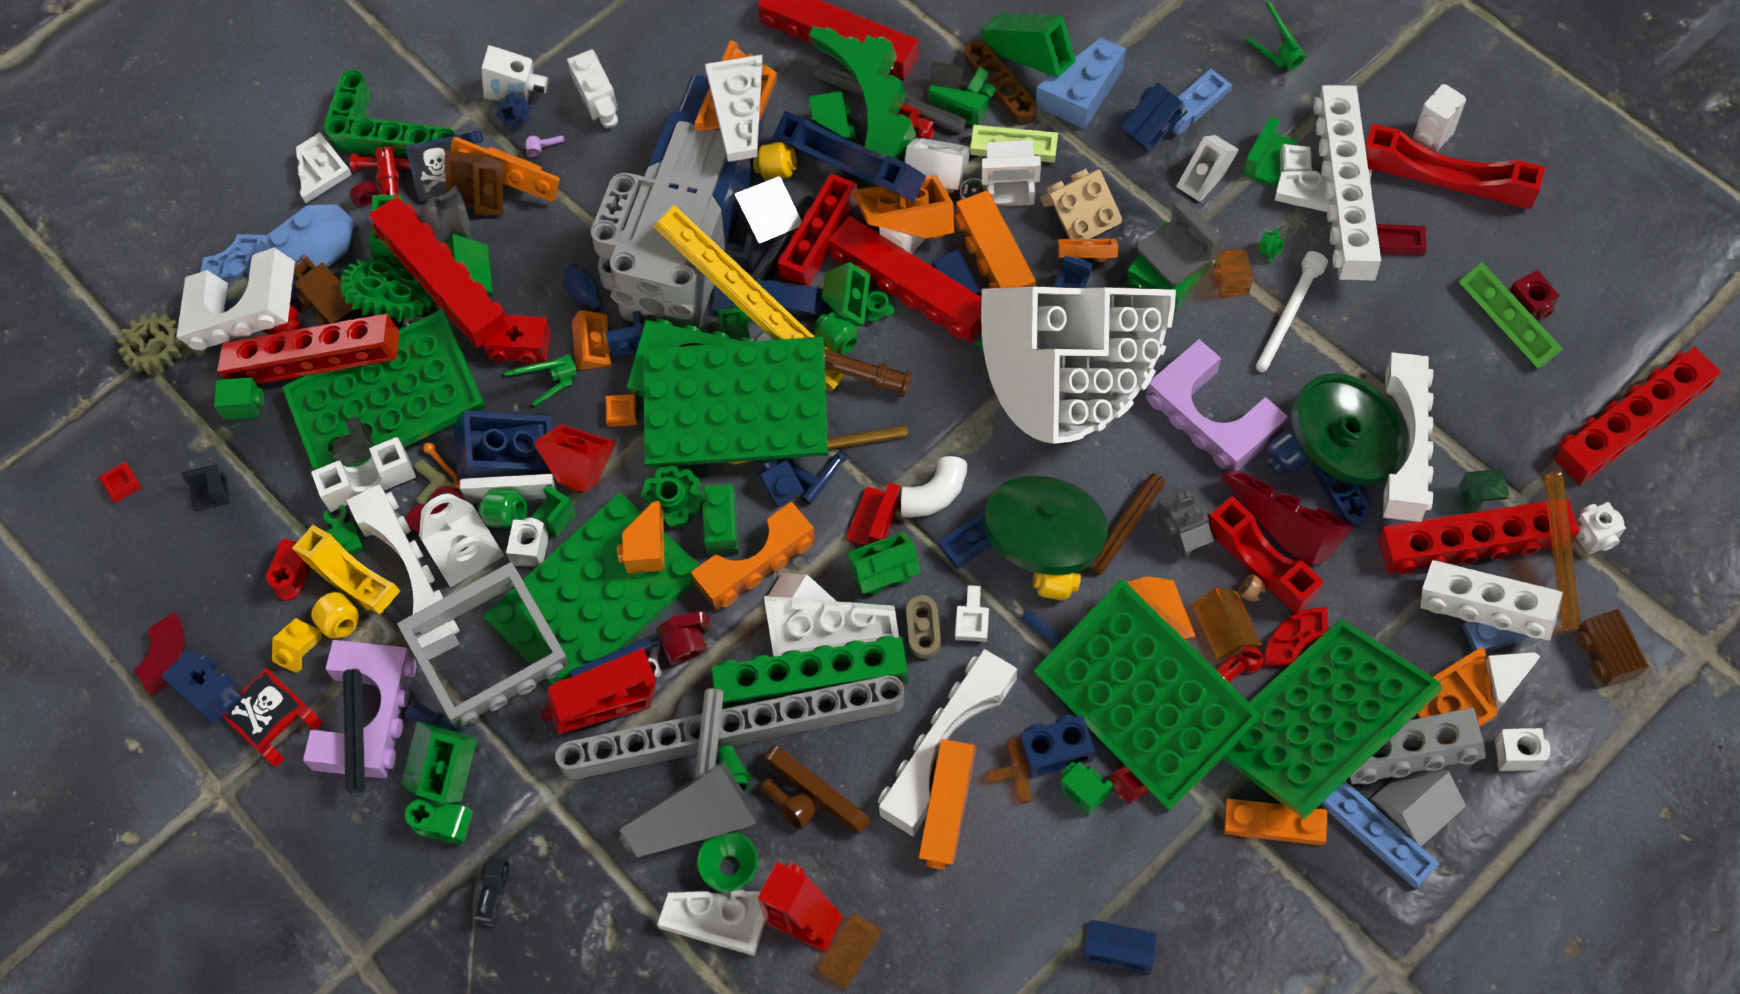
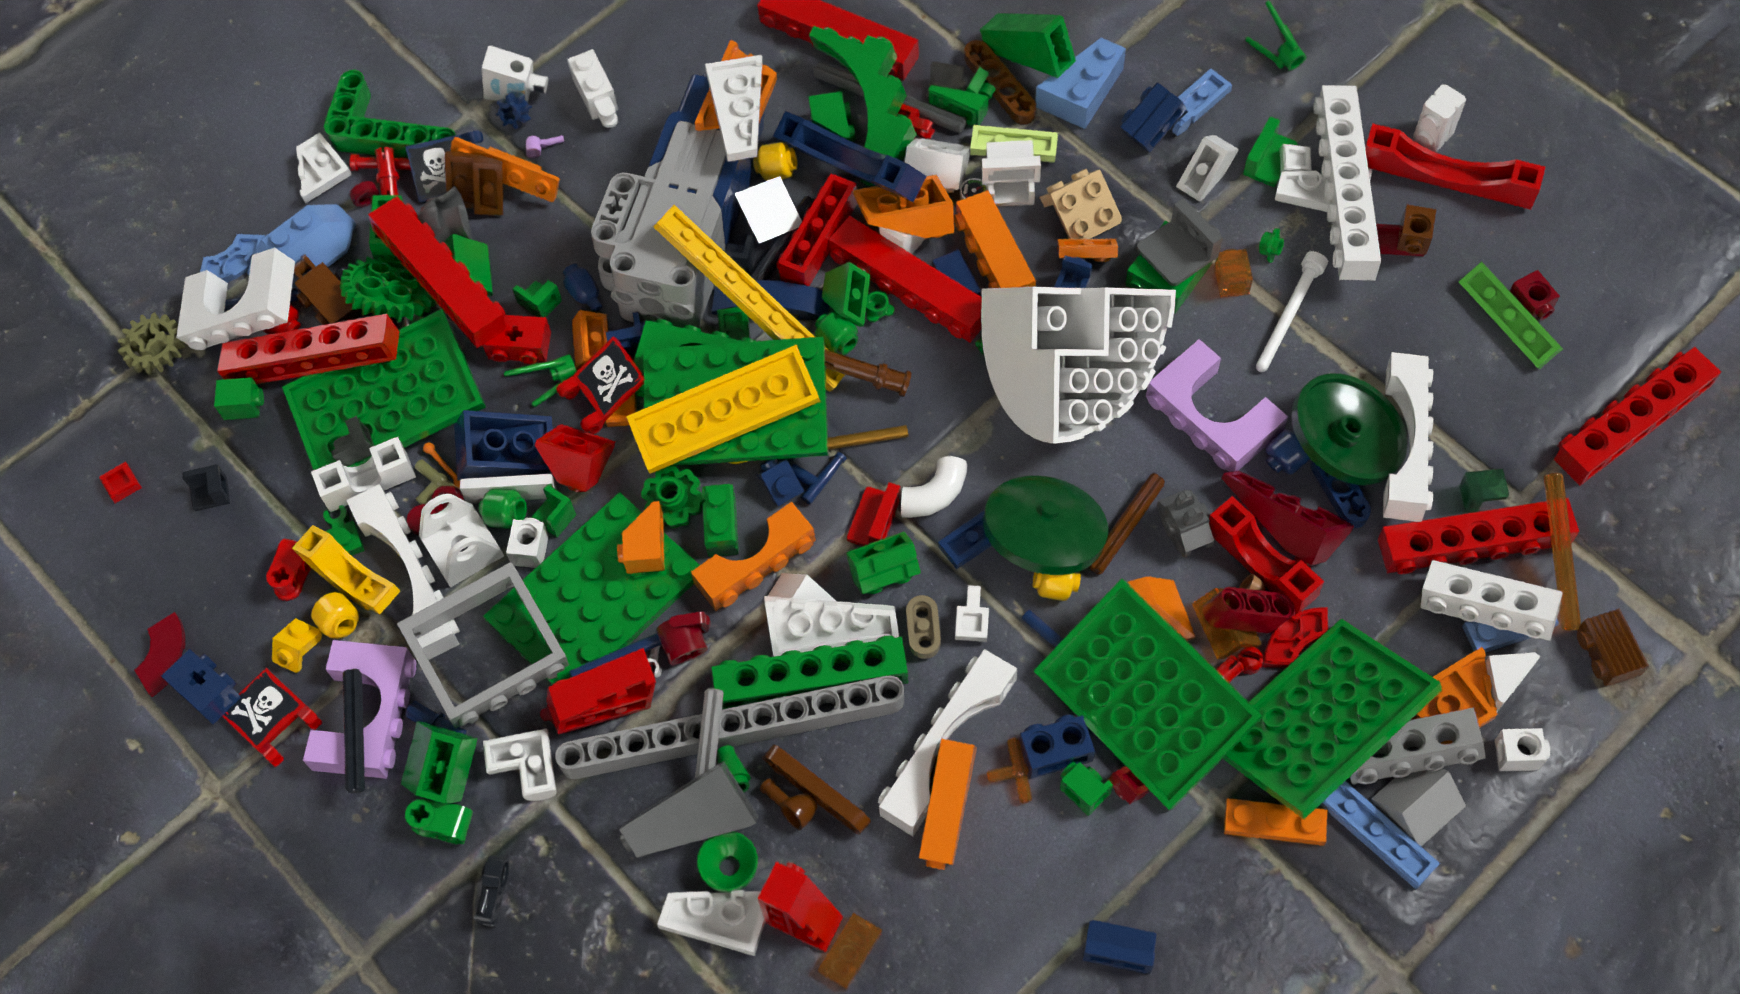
white brick [1576,502,1626,555] -> none
none -> white brick [483,728,556,801]
none -> green panel [512,280,562,317]
none -> flag [556,336,645,434]
none -> yellow plate [626,345,821,474]
none -> dark red beam [1202,587,1295,633]
none -> reddish brown brick [1397,204,1436,255]

